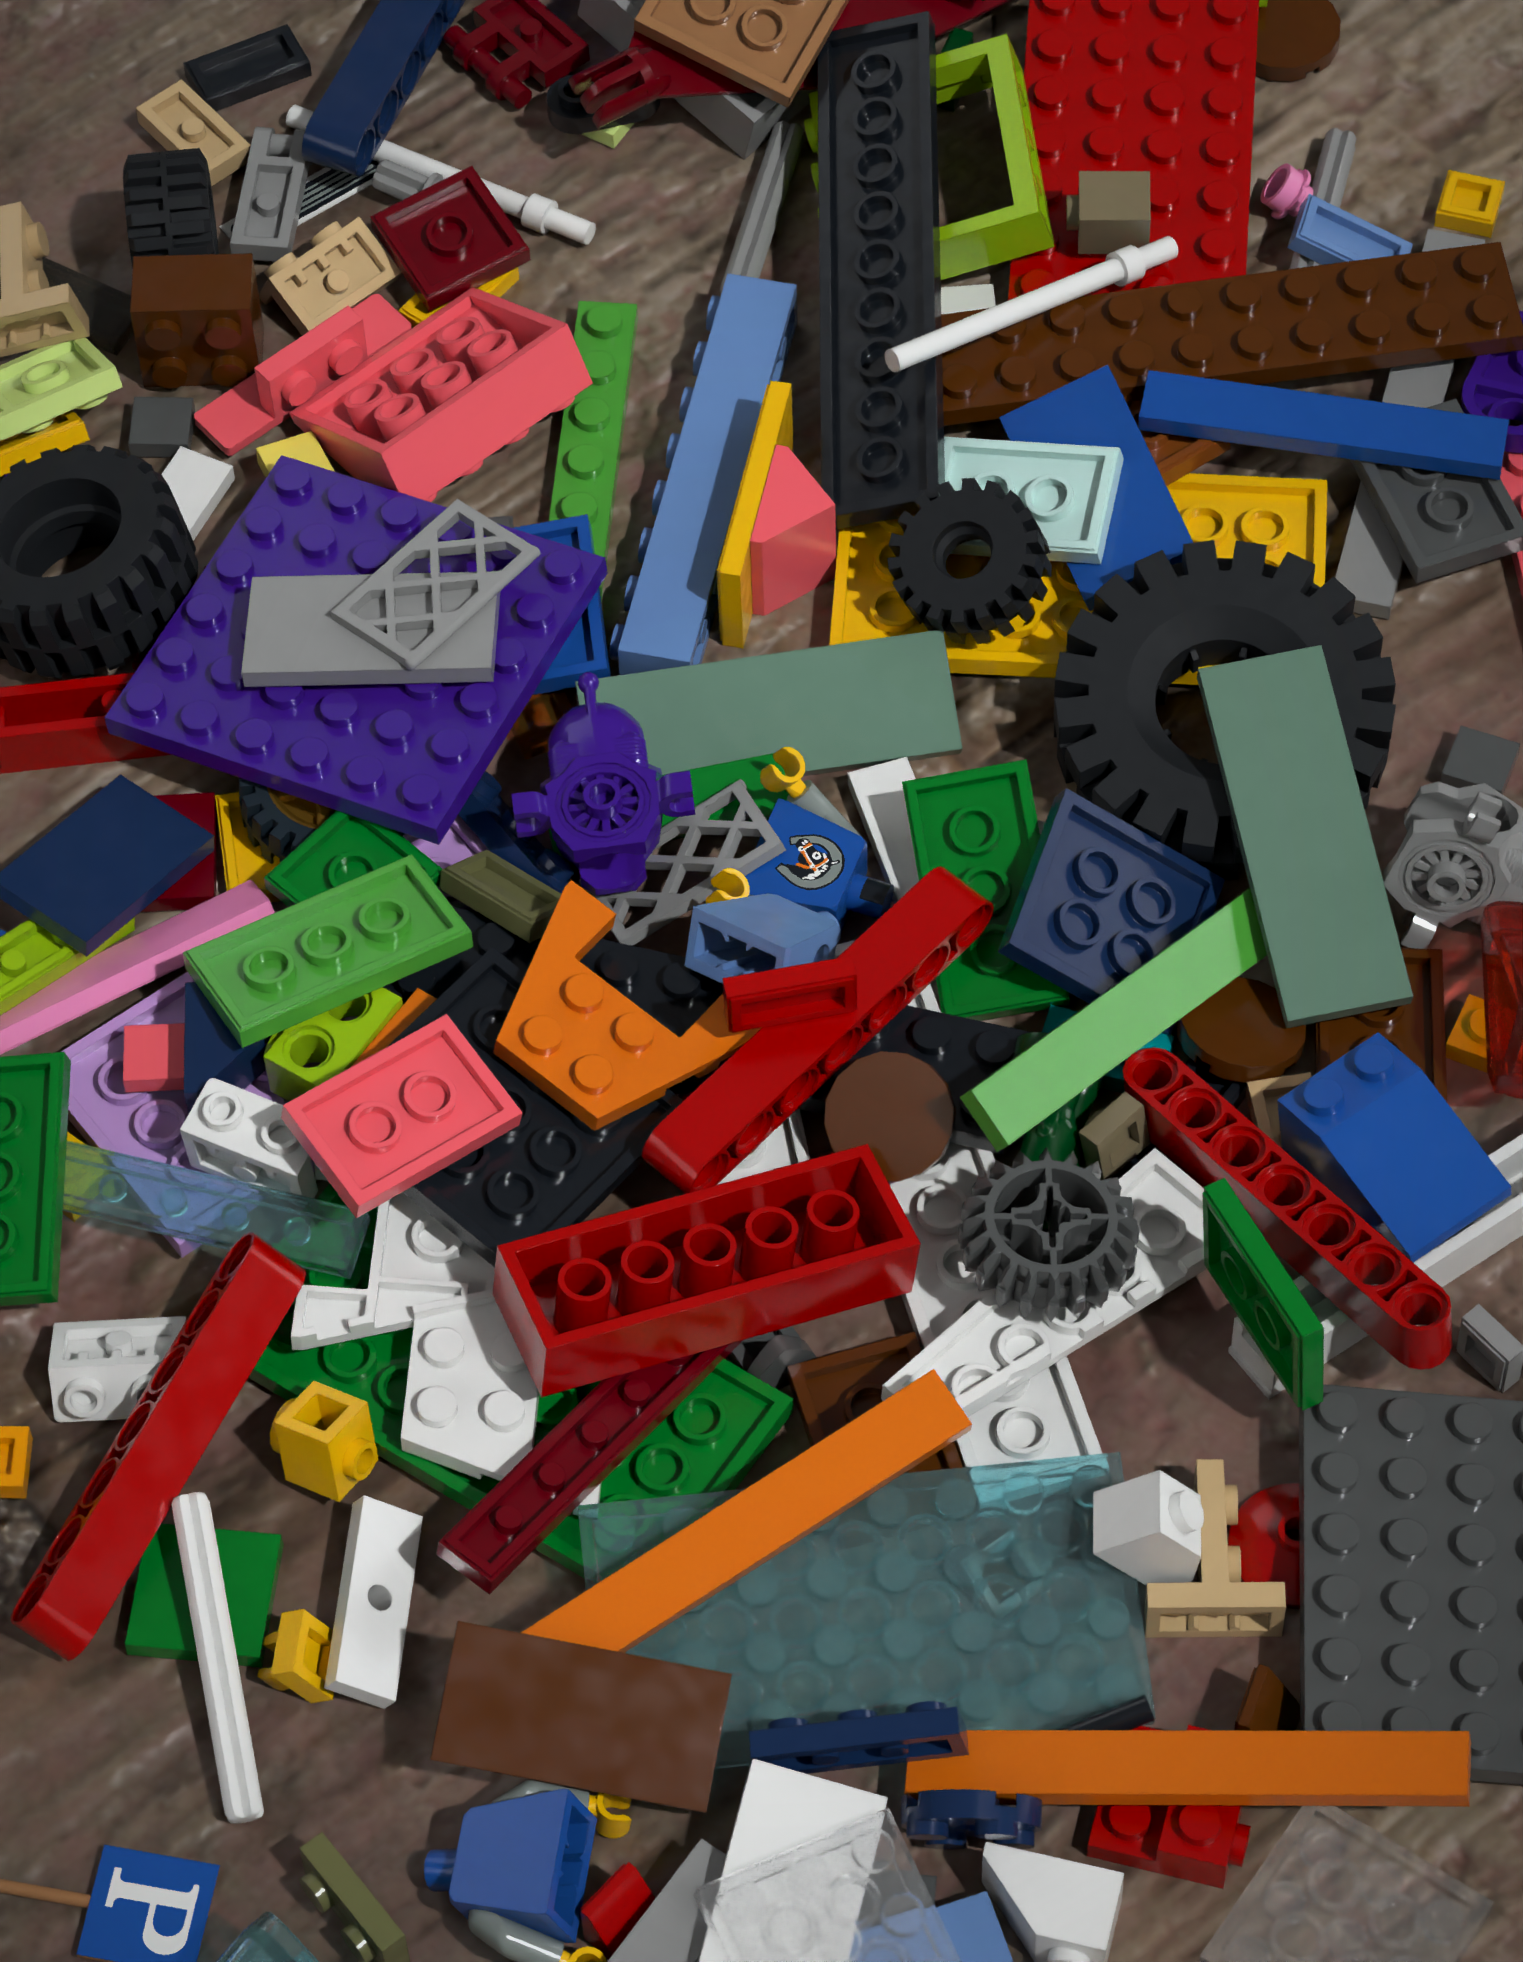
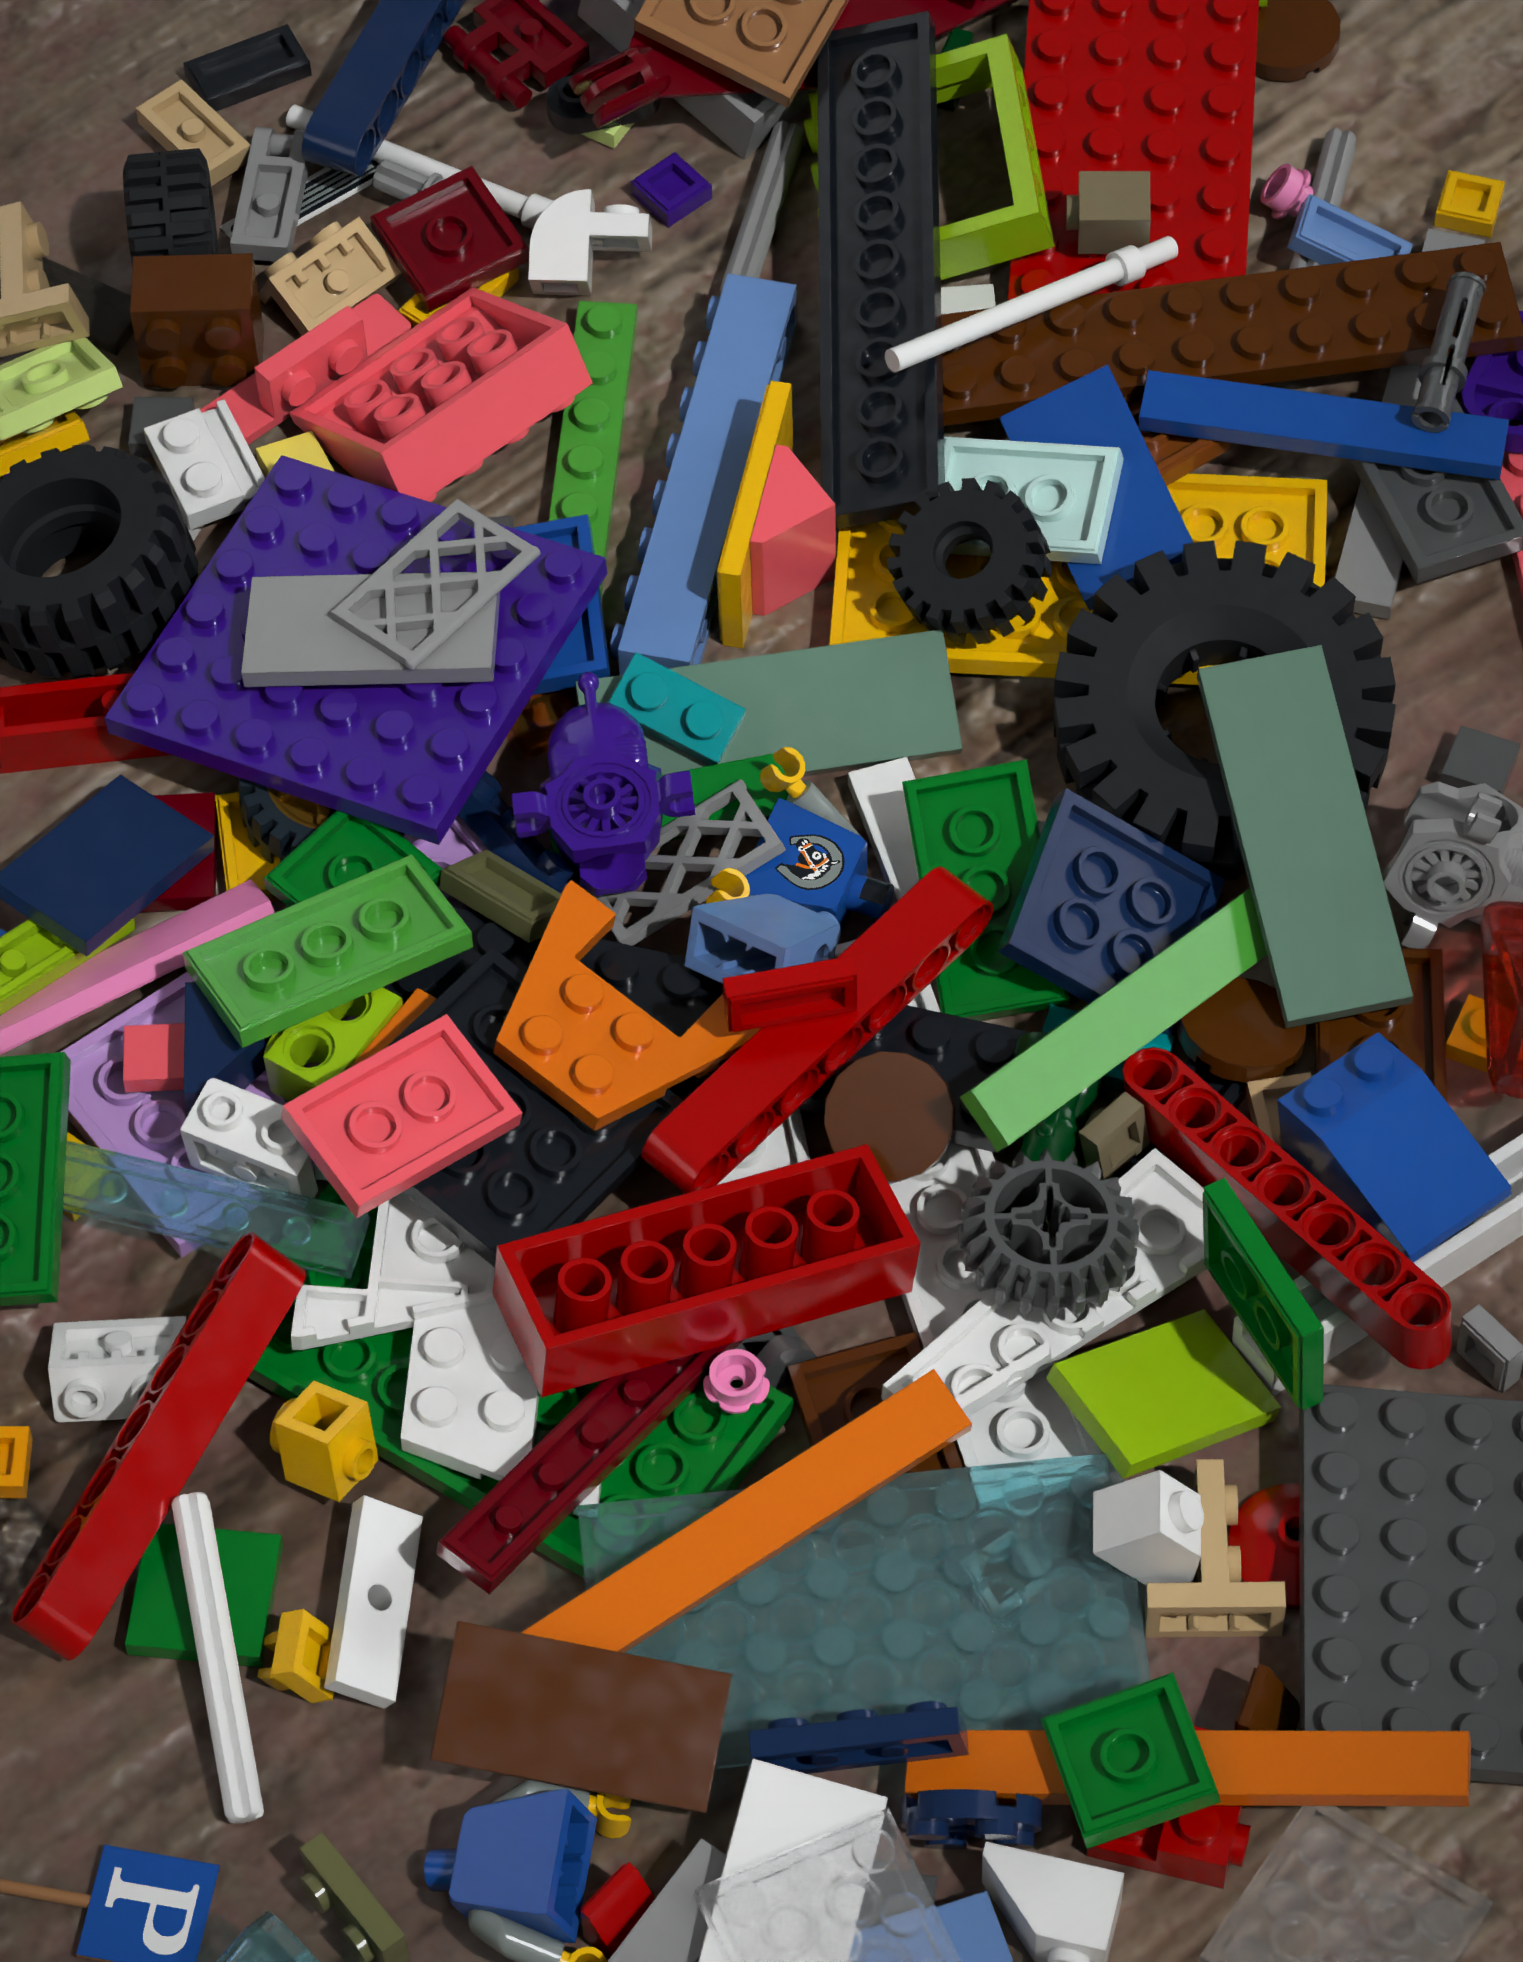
none -> white plate [144,399,265,530]
none -> white brick [528,189,652,296]
none -> teal plate [608,652,746,765]
none -> dark purple tile [630,152,712,228]
none -> bright pink plate [703,1349,770,1414]
none -> green tile [1041,1672,1221,1849]
none -> lime tile [1046,1309,1282,1479]
none -> dark grey pin [1411,271,1486,433]

